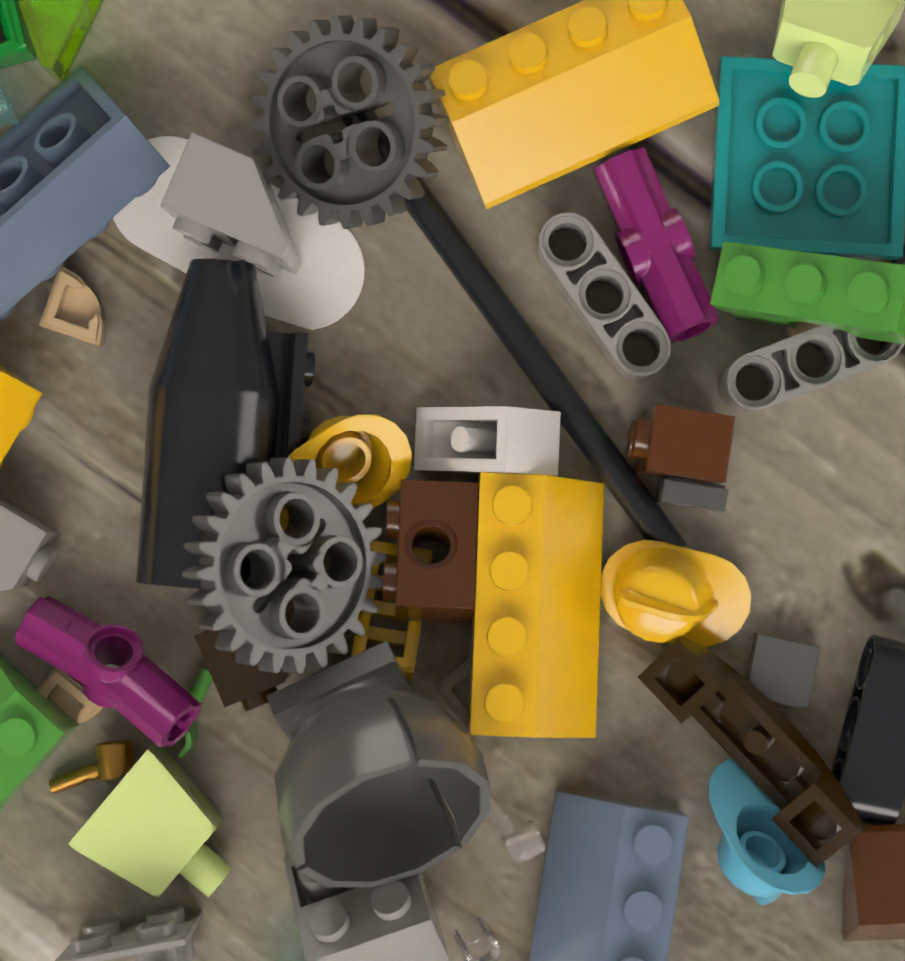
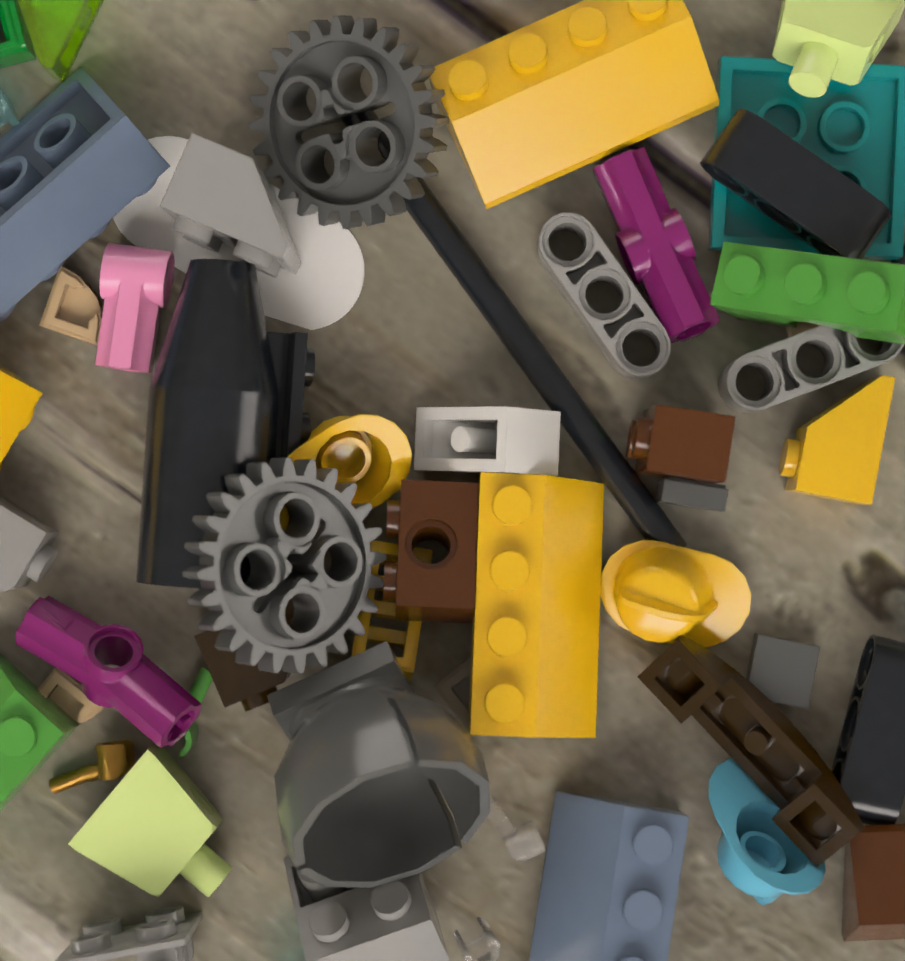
none -> bright pink piece [95,242,175,374]
none -> black beam [700,108,892,259]
none -> yellow slope [779,375,896,505]

